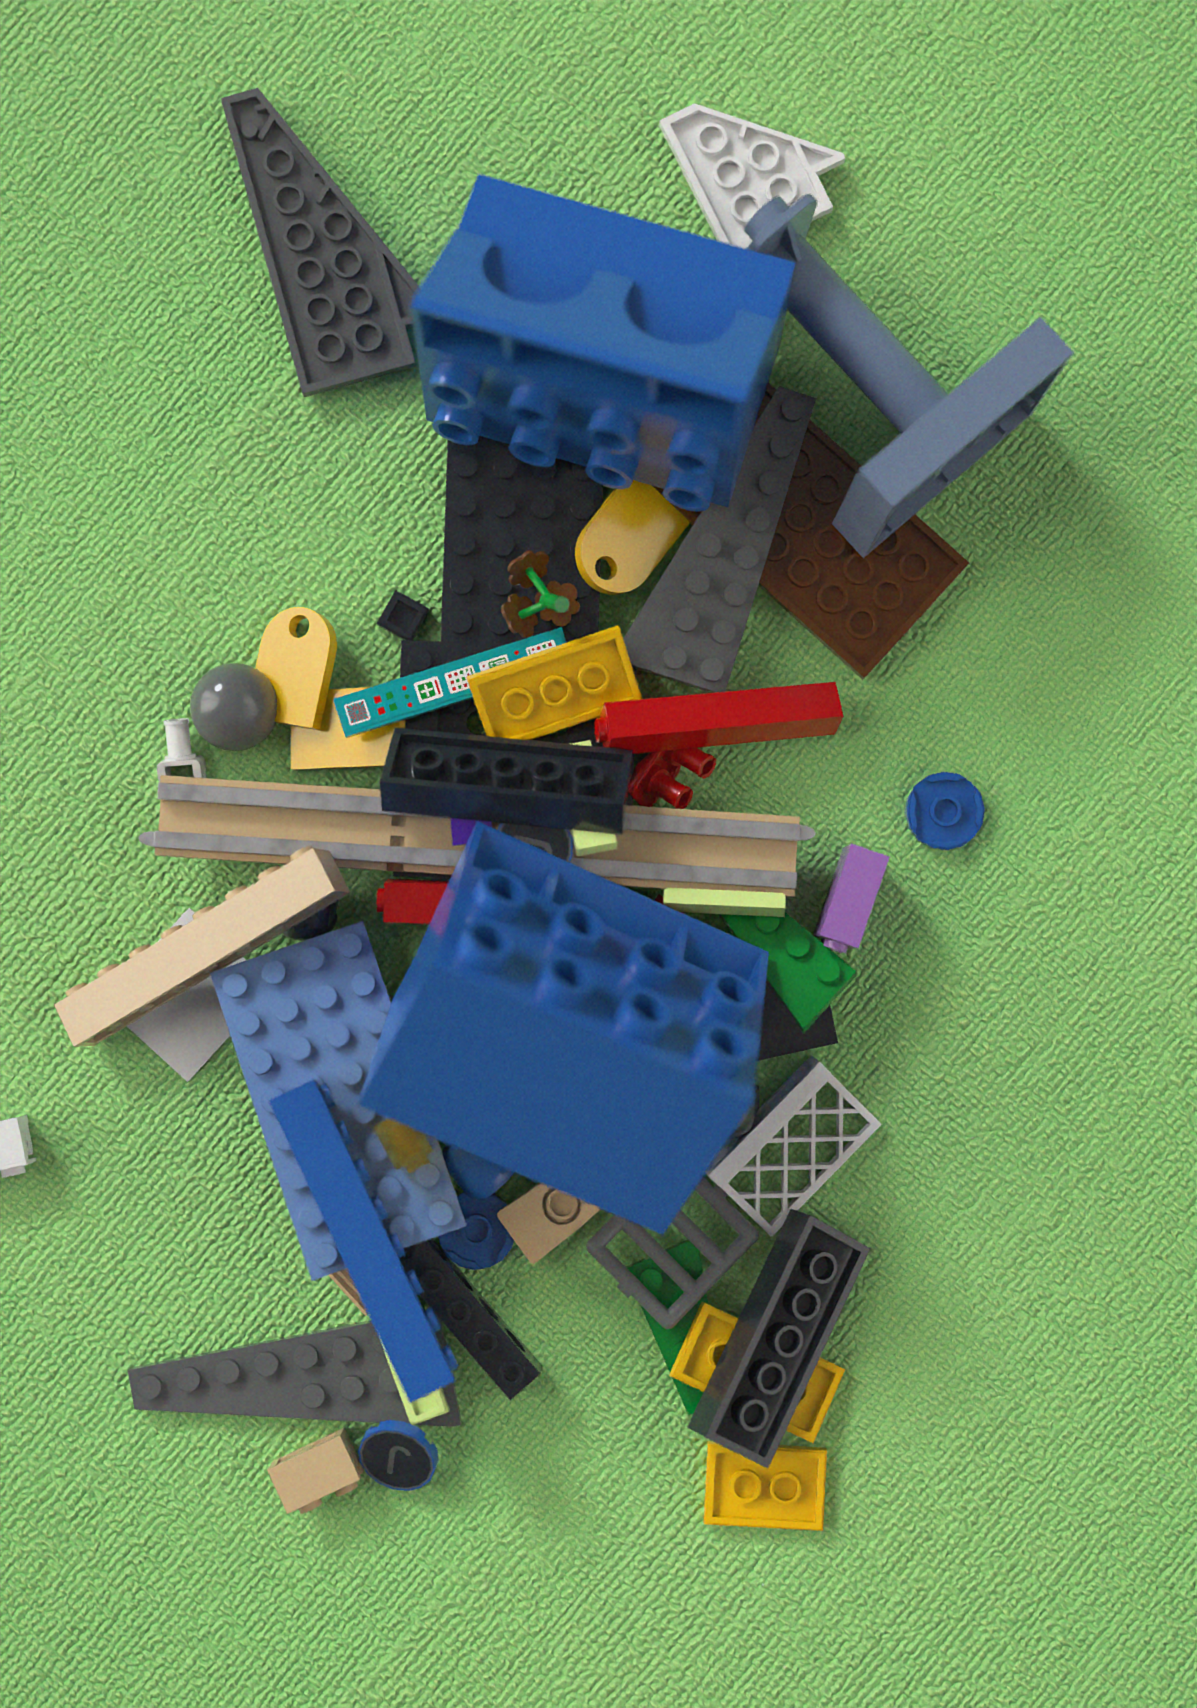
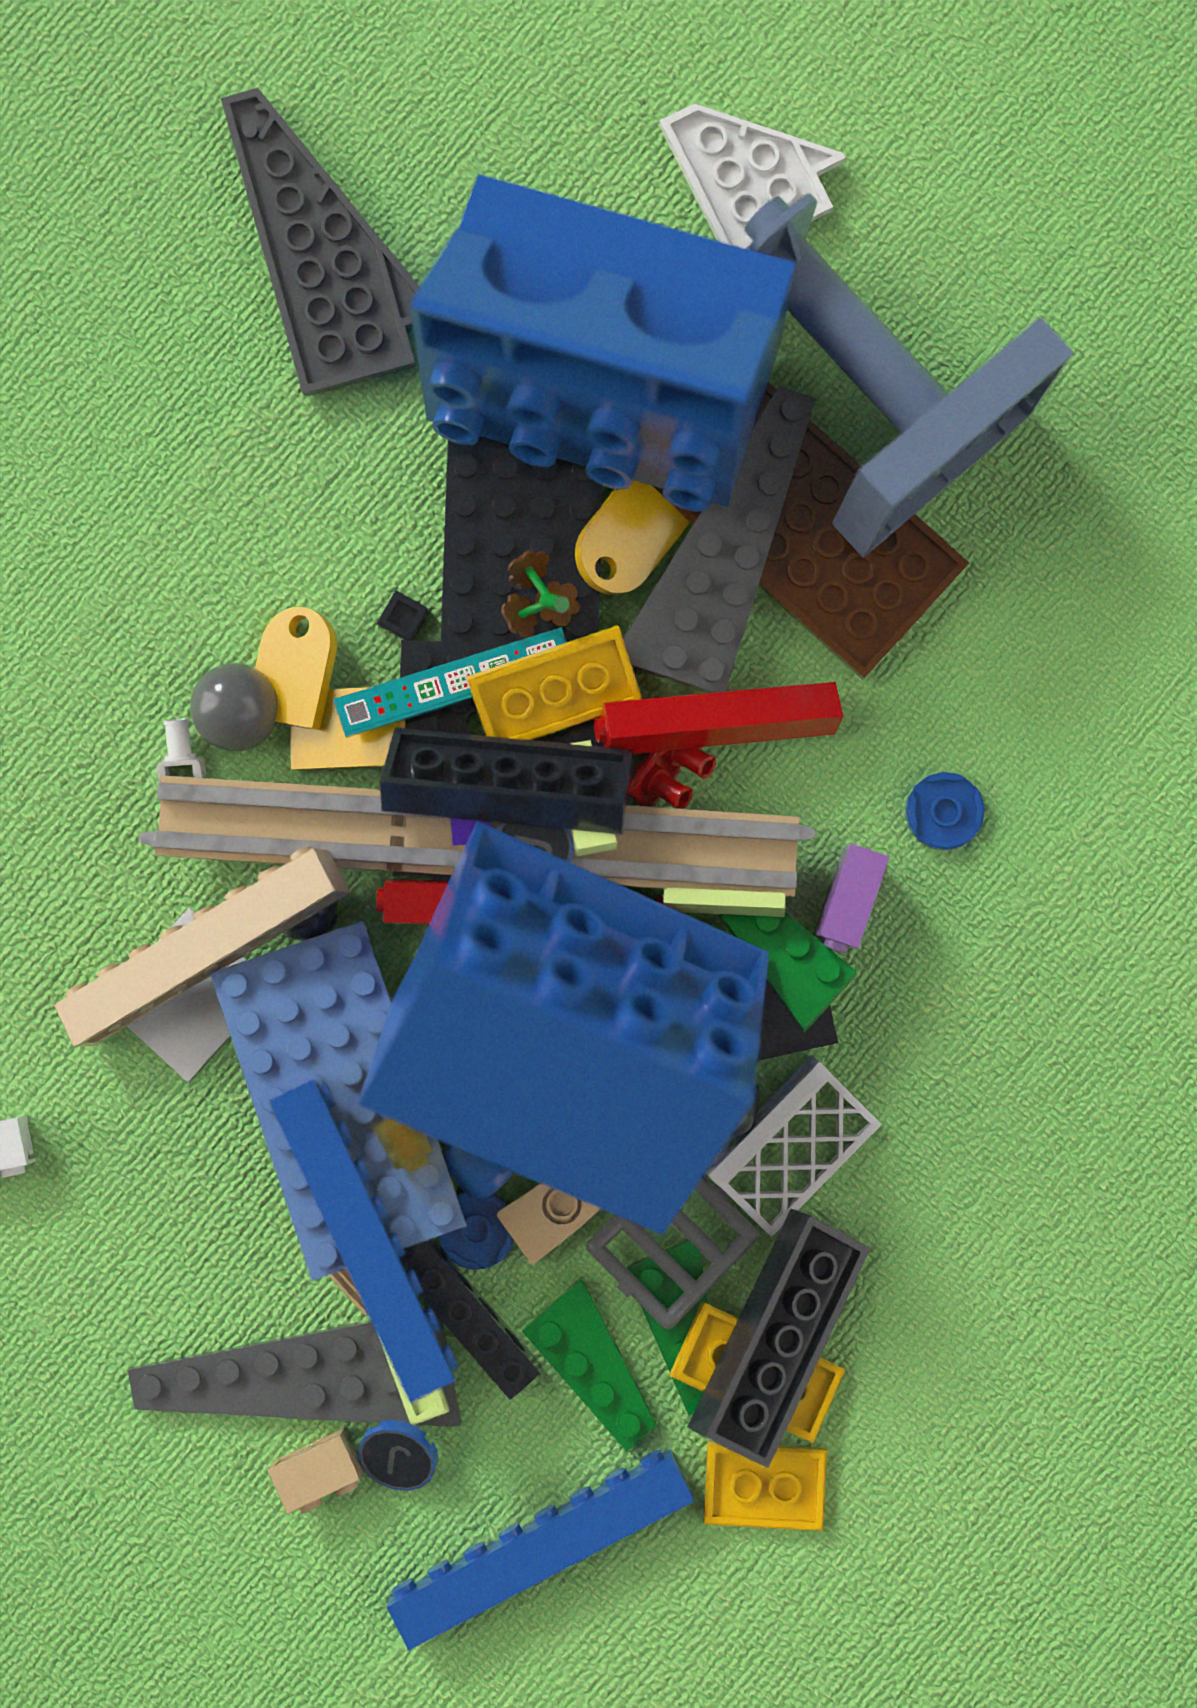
none -> blue brick [386,1449,694,1651]
none -> green wing [522,1277,656,1452]

